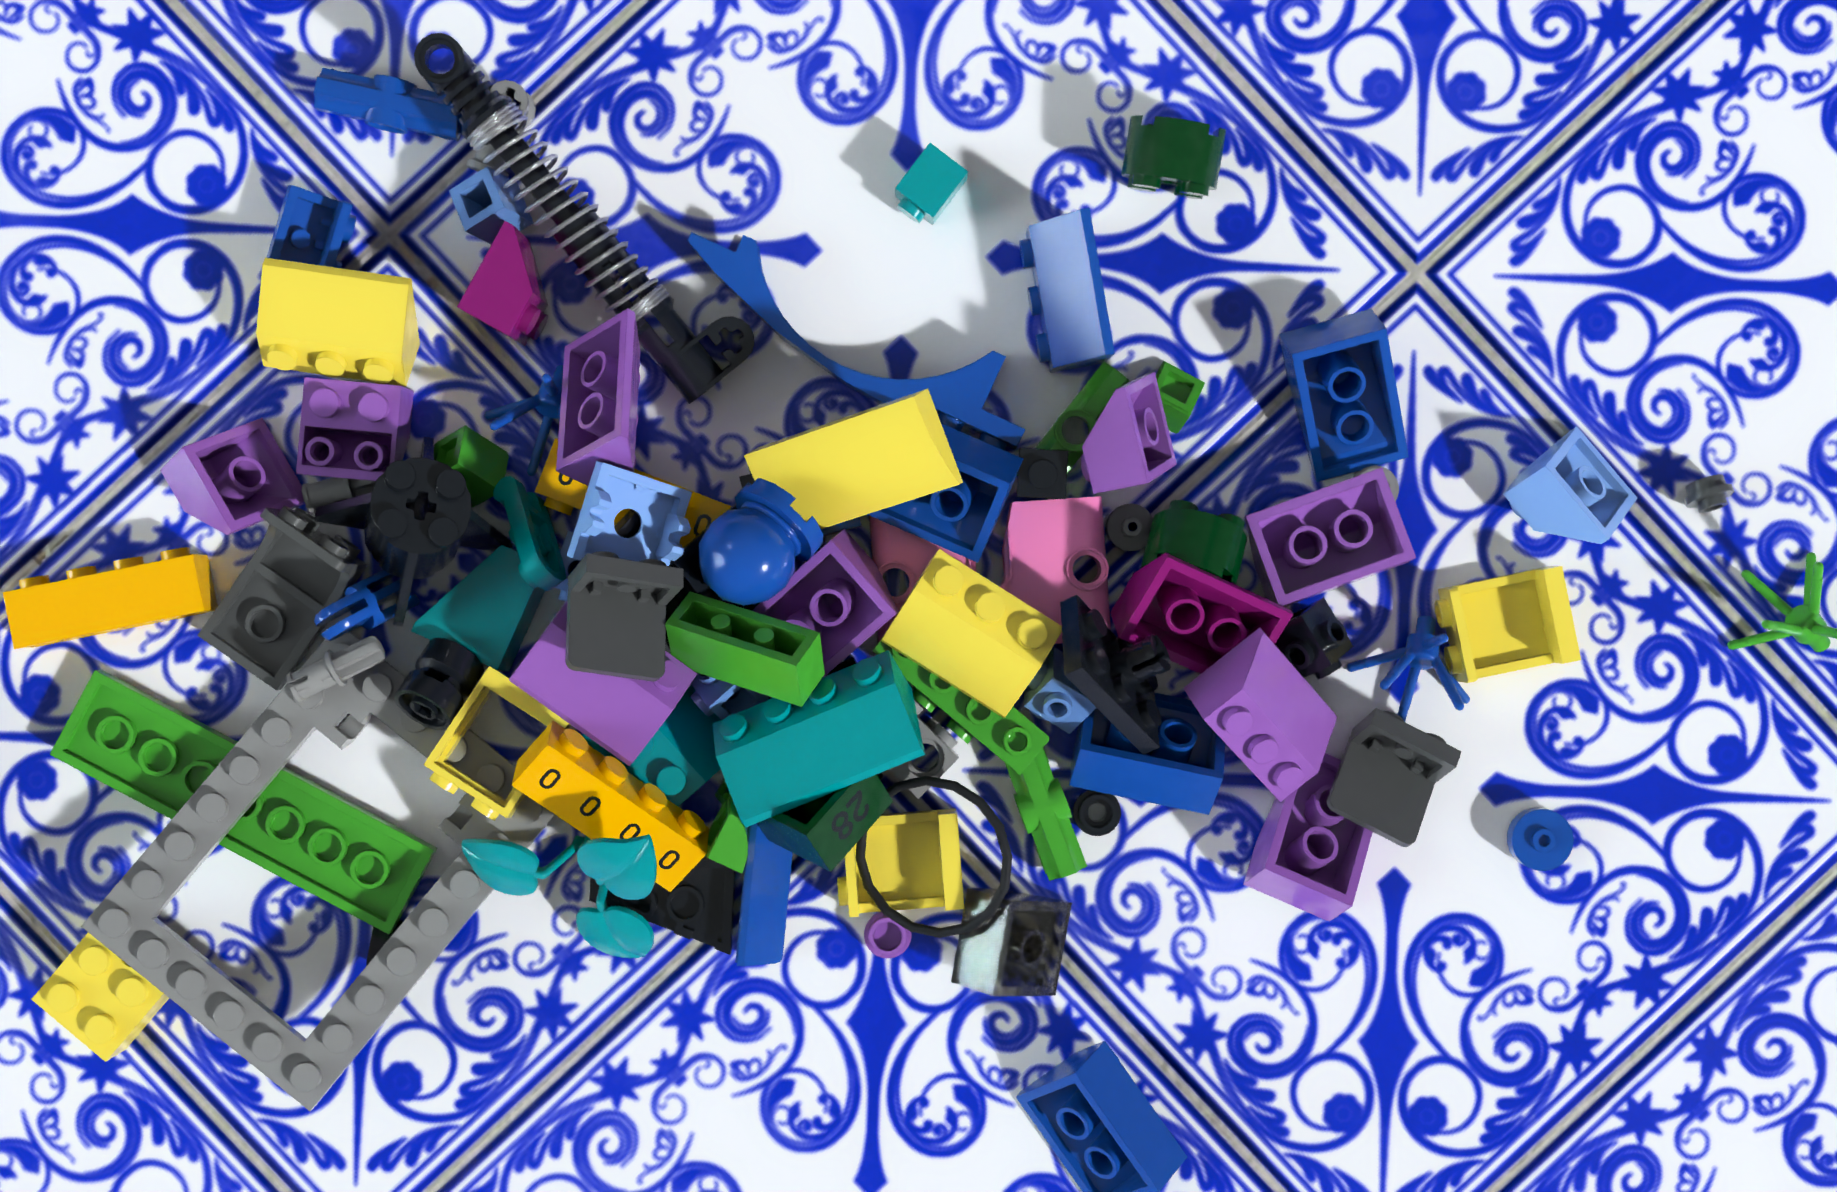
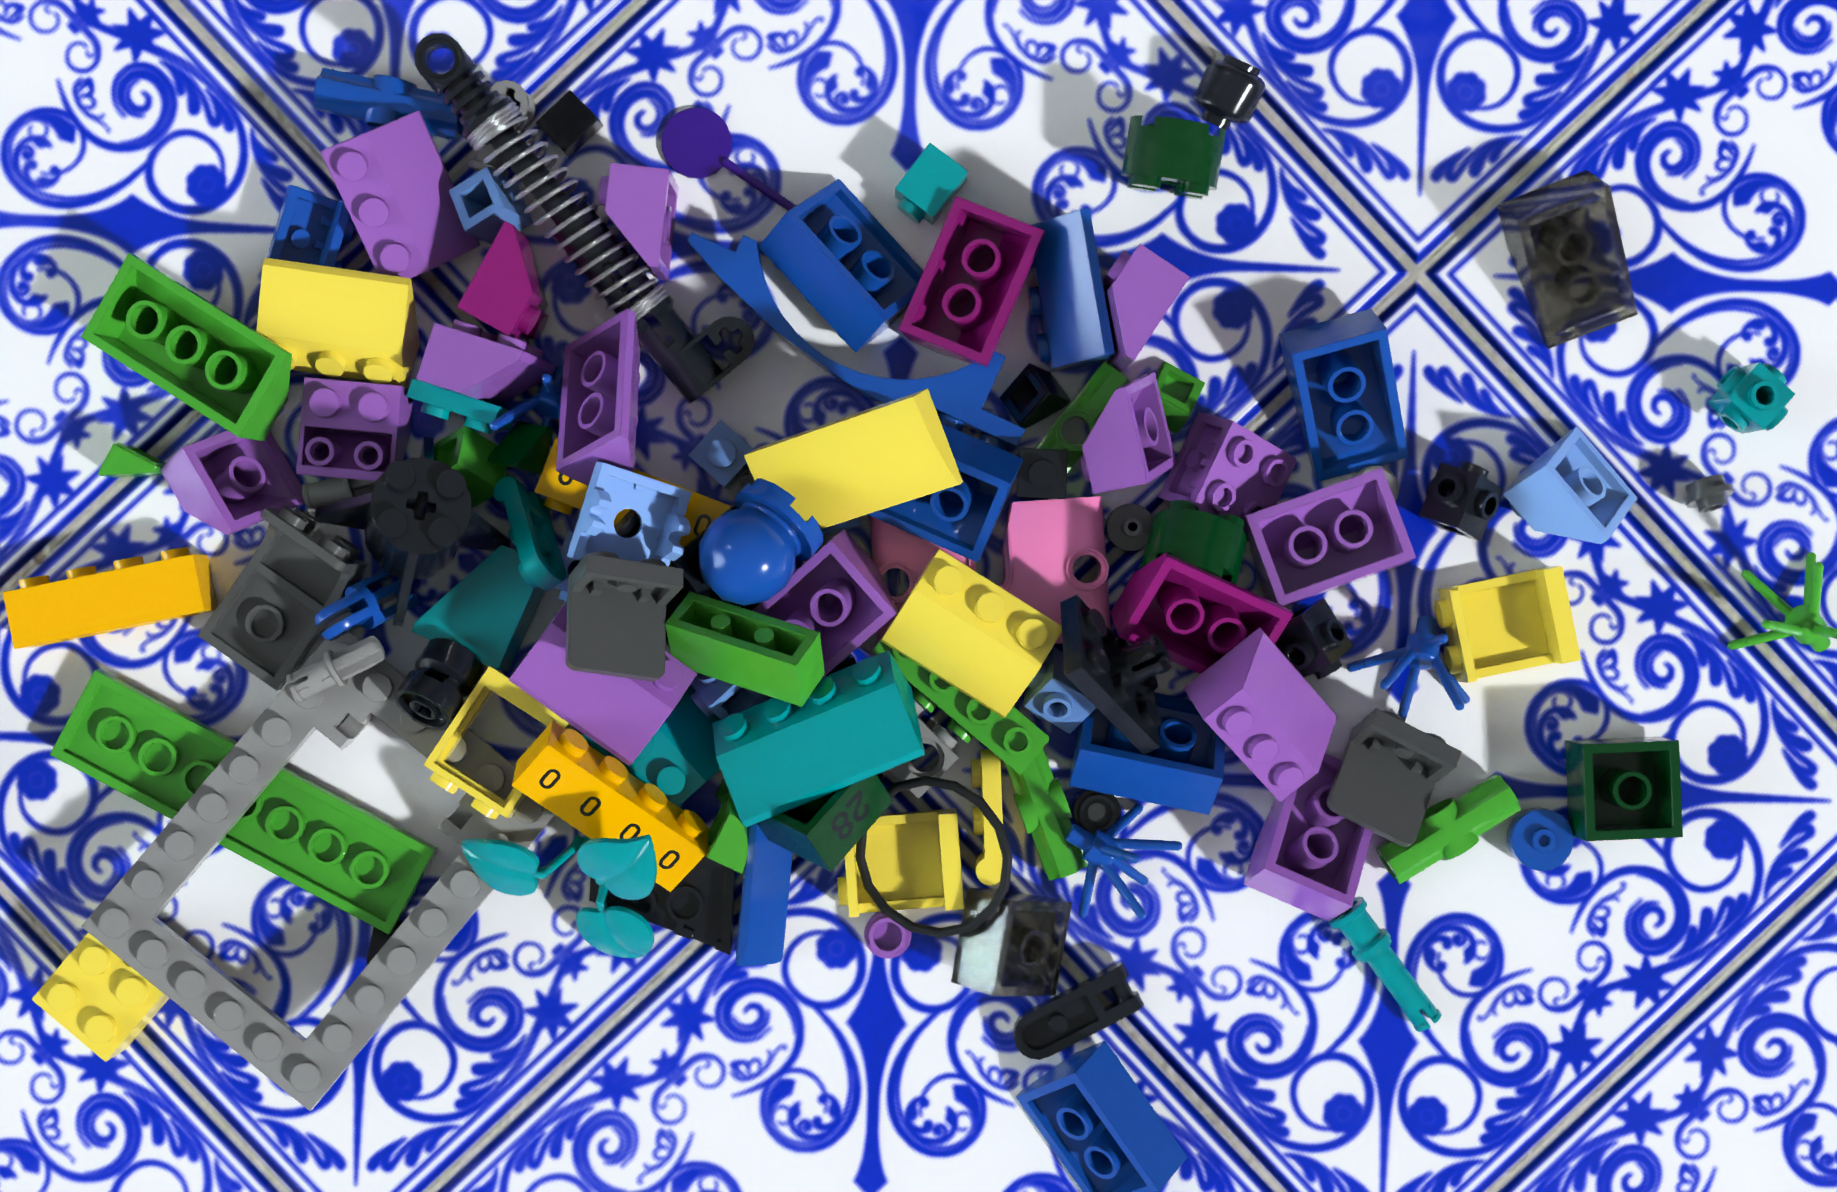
none -> bright green slope [81,253,292,441]
none -> bright green slope [98,443,166,478]
none -> medium lavender slope [320,110,480,278]
none -> teal plate [406,378,514,434]
none -> medium lavender slope [416,320,557,406]
none -> dark green slope [488,421,554,474]
none -> black slope [535,90,603,158]
none -> medium lavender slope [598,163,679,281]
none -> dark purple piece [662,108,797,211]
none -> medium blue brick [688,419,754,490]
none -> blue slope [758,179,923,353]
none -> magenta slope [898,196,1046,367]
none -> light yellow plate [971,749,1003,886]
none -> black slope [999,363,1071,429]
none -> black plate [1013,962,1144,1060]
none -> blue plant [1065,803,1182,919]
none -> medium lavender slope [1102,244,1190,373]
none -> medium lavender bracket [1158,412,1296,541]
none -> black head [1194,54,1265,130]
none -> teal pin [1328,896,1442,1032]
none -> bright green piece [1375,774,1521,884]
none -> black brick [1418,461,1503,542]
none -> clear smoke slope [1497,170,1638,349]
none -> dark green brick [1565,737,1683,841]
none -> teal brick [1707,362,1795,434]

